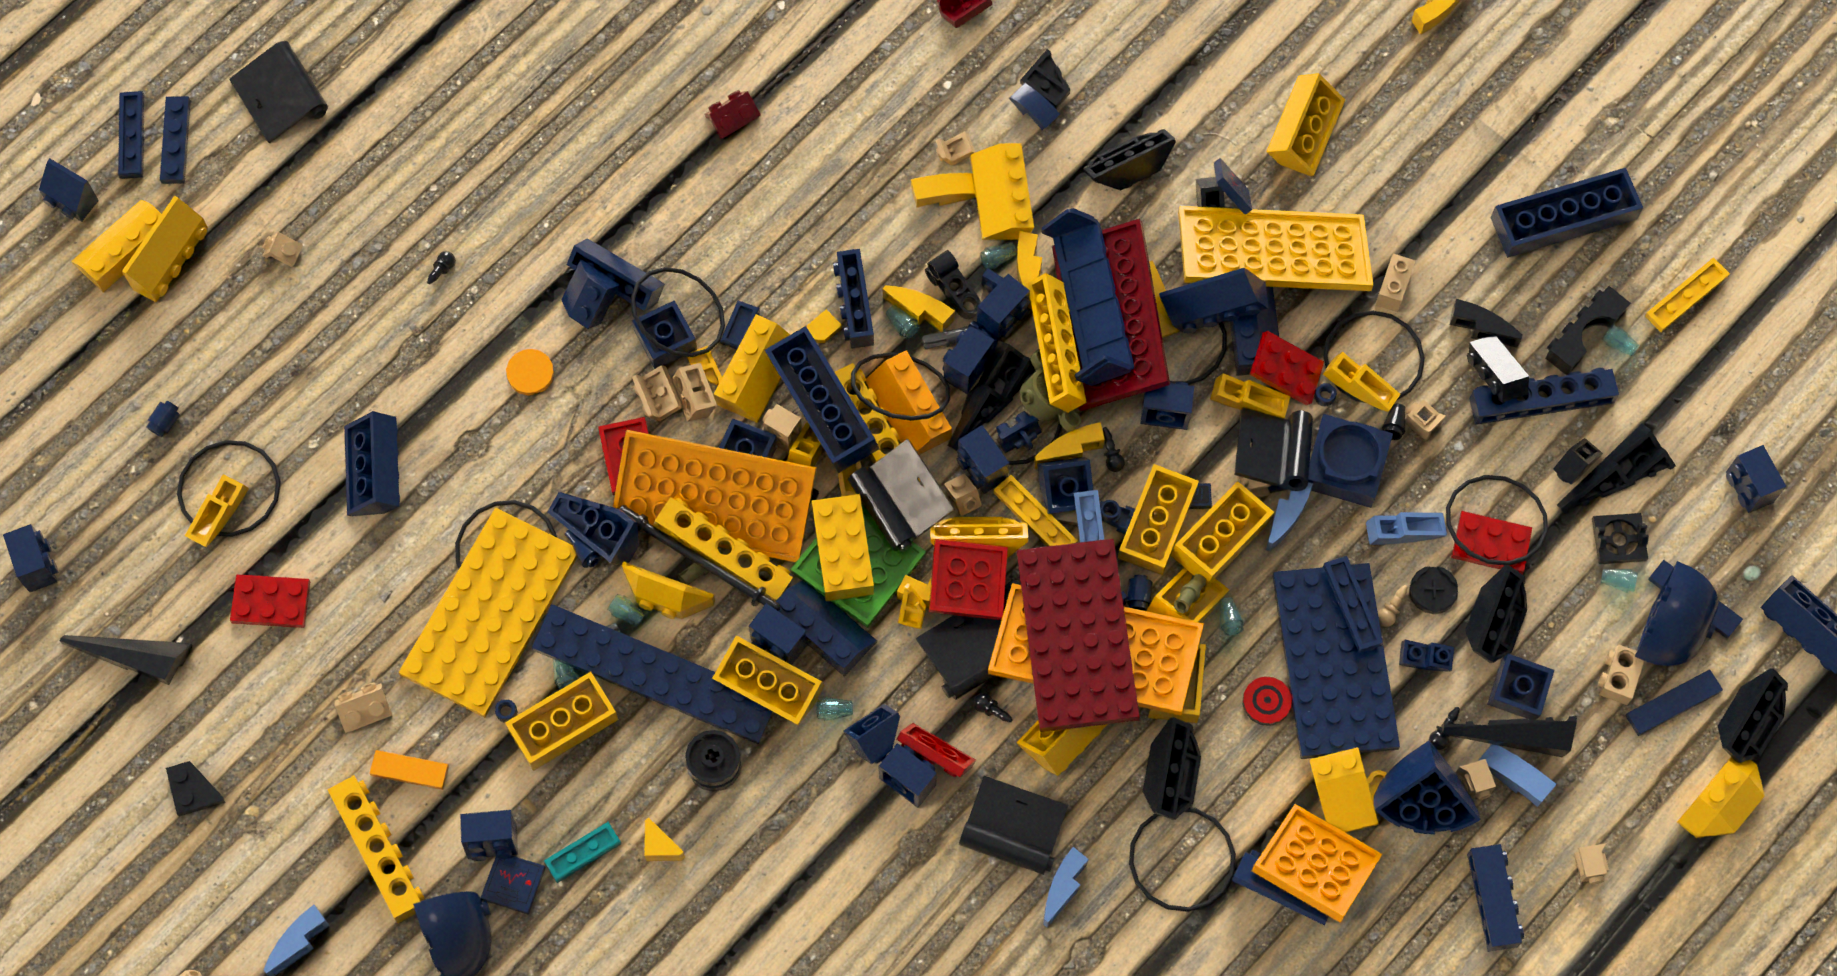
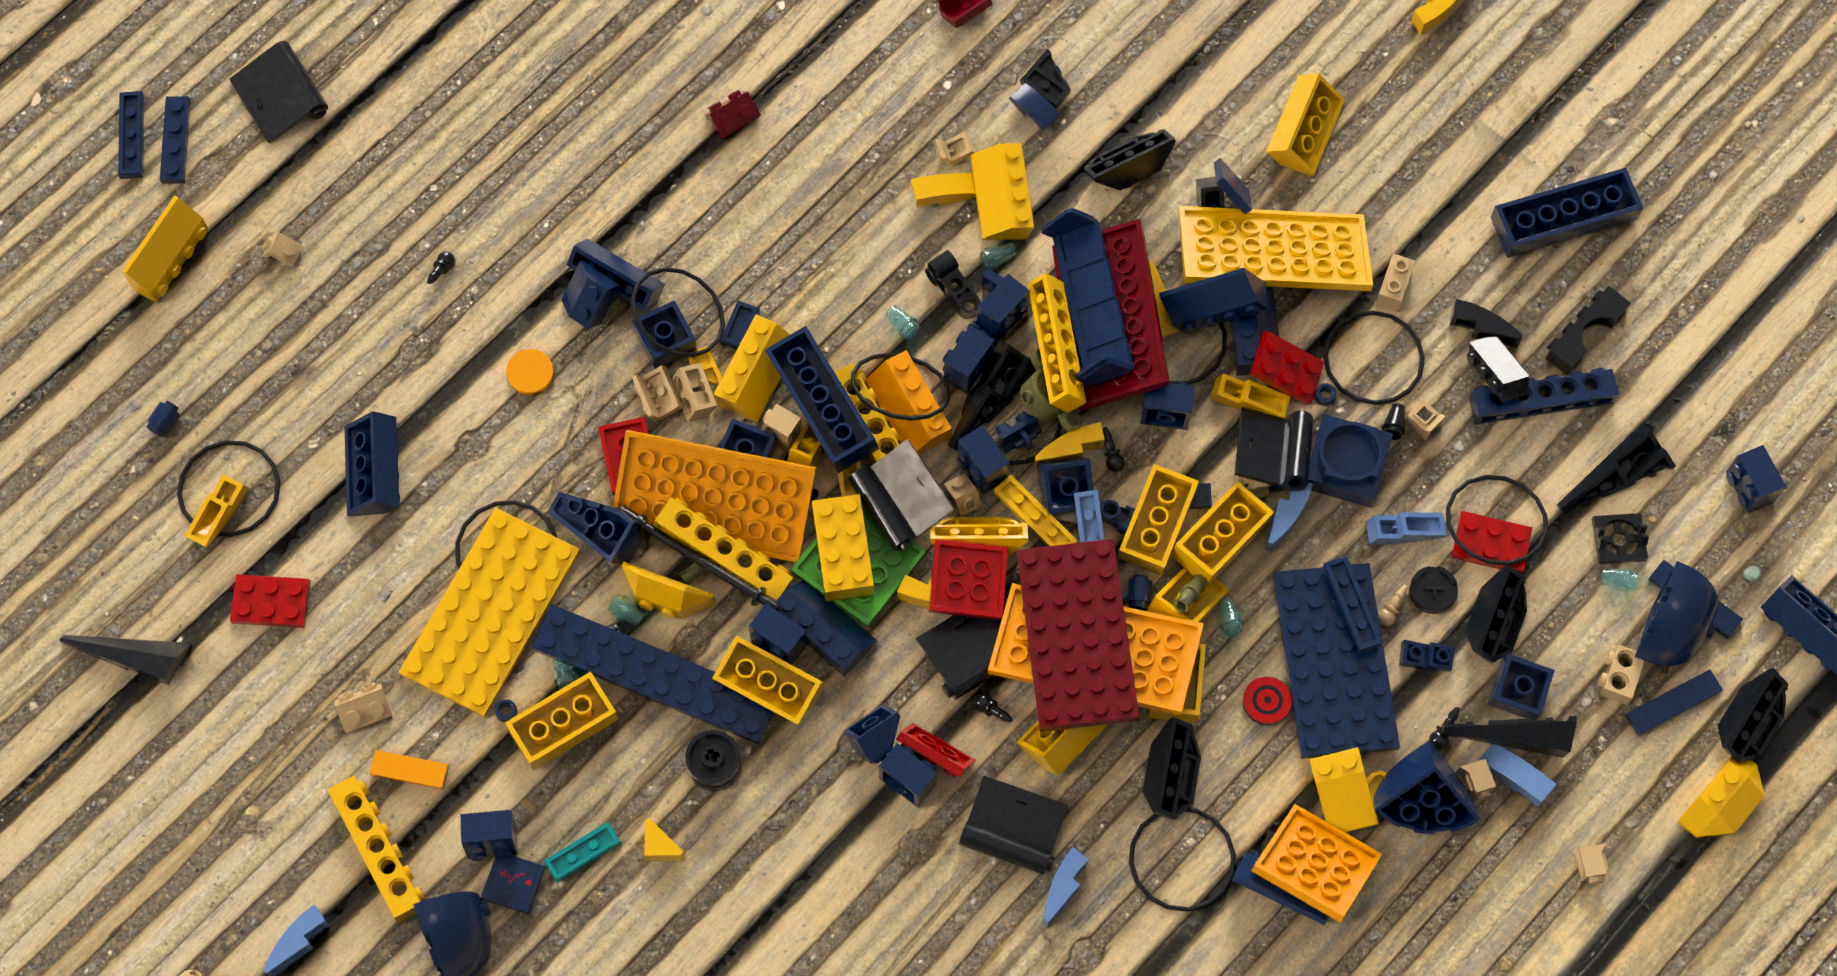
dark blue brick [3,524,59,592] -> none
dark blue slope [39,158,99,222] -> none
yellow slope [71,200,161,293] -> none
black wing [166,761,226,817] -> none
dark blue cone [565,530,601,568] -> none
yellow tile [806,309,842,343] -> none
clear light blue cone [816,697,853,721] -> none
dark blue brick [833,249,874,349] -> none
yellow slope [883,285,955,332] -> none
yellow tile [898,583,927,629] -> none
dark grey axle [922,326,968,349] -> none
yellow slope [1017,231,1043,309] -> none
yellow slope [1323,351,1400,412] -> none
dark blue brick [1467,844,1524,952] -> none
black slope [1553,438,1603,485] -> none
clear light blue cone [1602,324,1640,356] -> none
yellow plate [1645,257,1730,332] -> none

